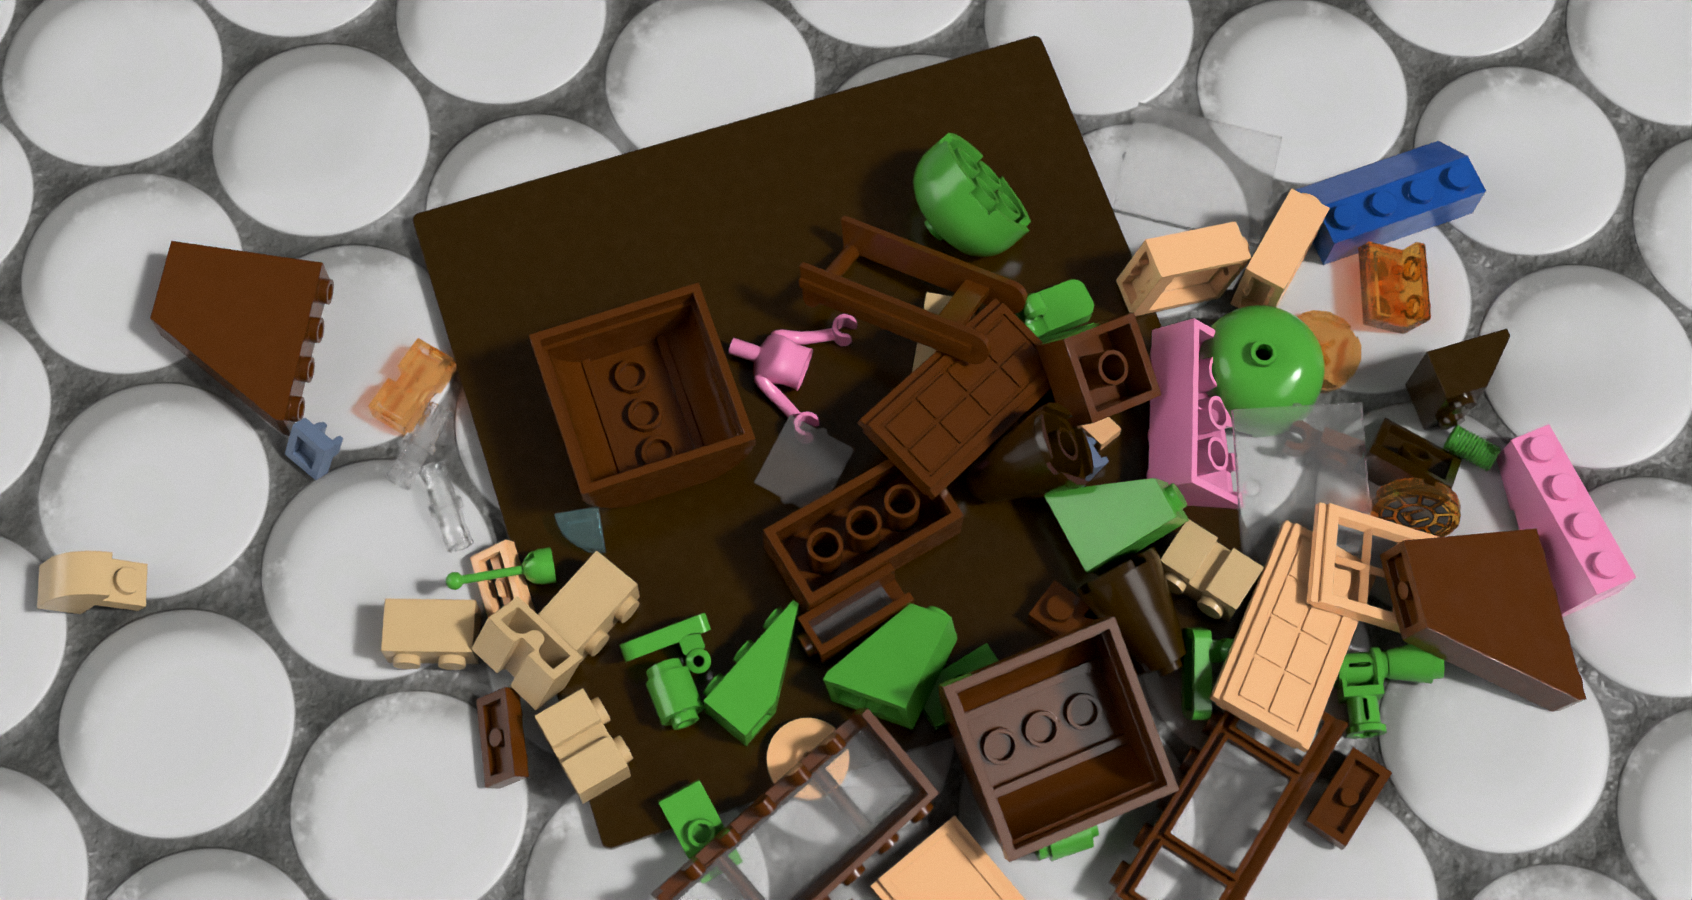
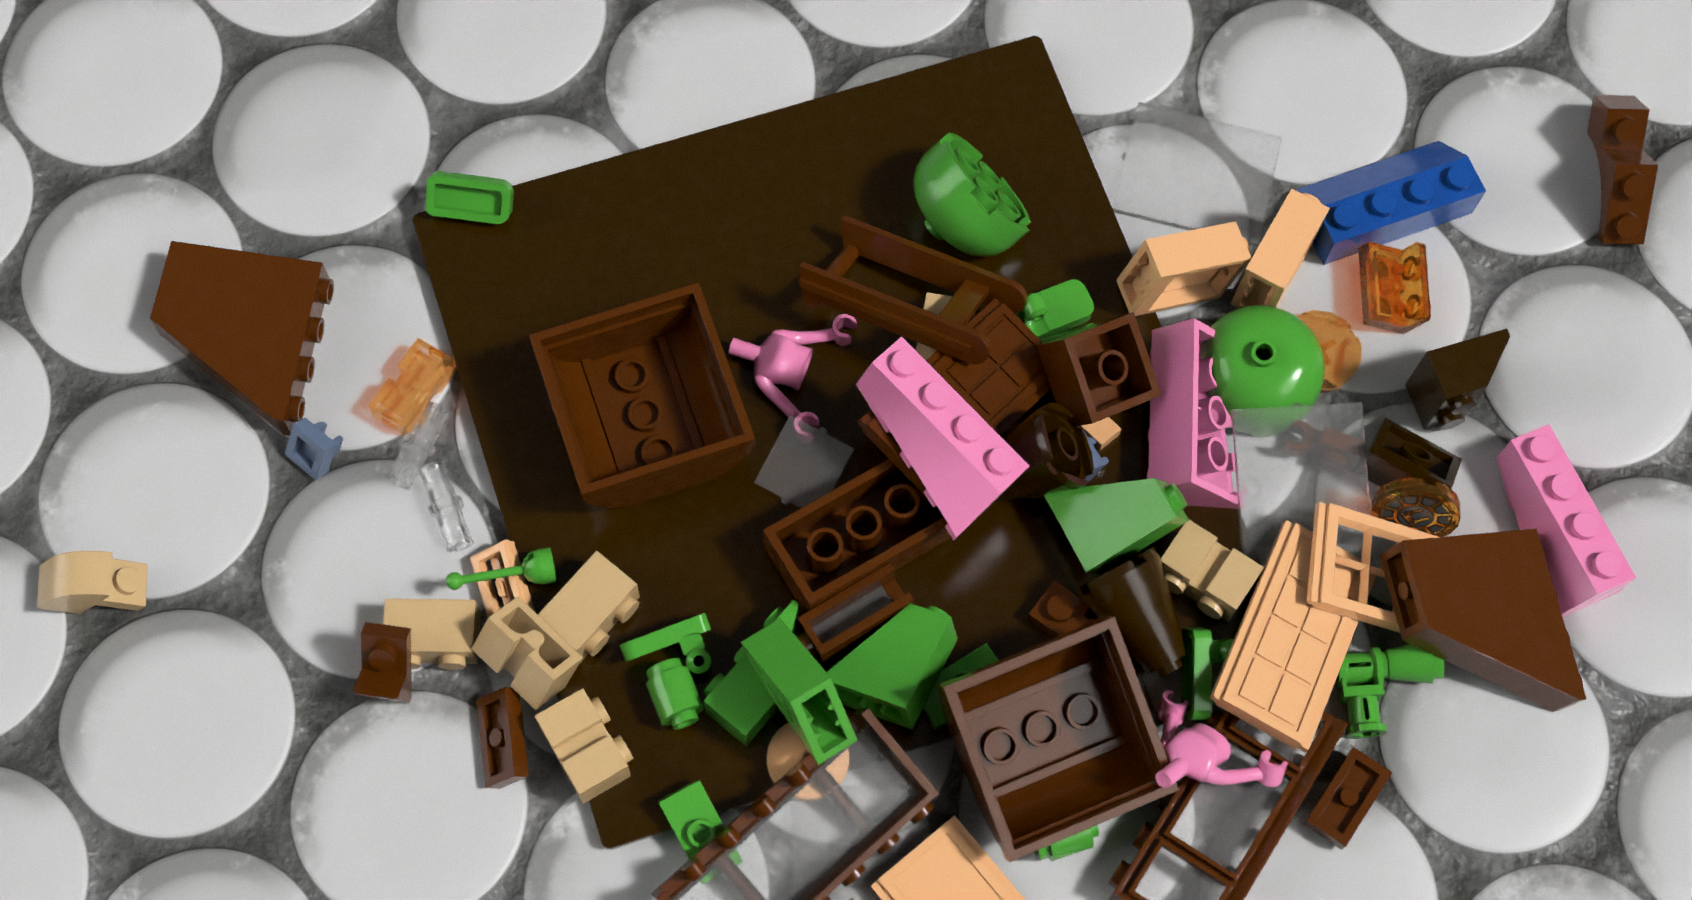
clear light blue tile [555,507,606,553] -> none
bright green piece [1443,424,1501,472] -> none
none -> reddish brown slope [353,622,412,703]
none -> bright green piece [425,171,514,224]
none -> bright green slope [741,618,858,765]
none -> bright pink wedge [856,336,1029,541]
none -> bright pink piece [1155,690,1288,788]
none -> reddish brown arch [1587,94,1658,244]

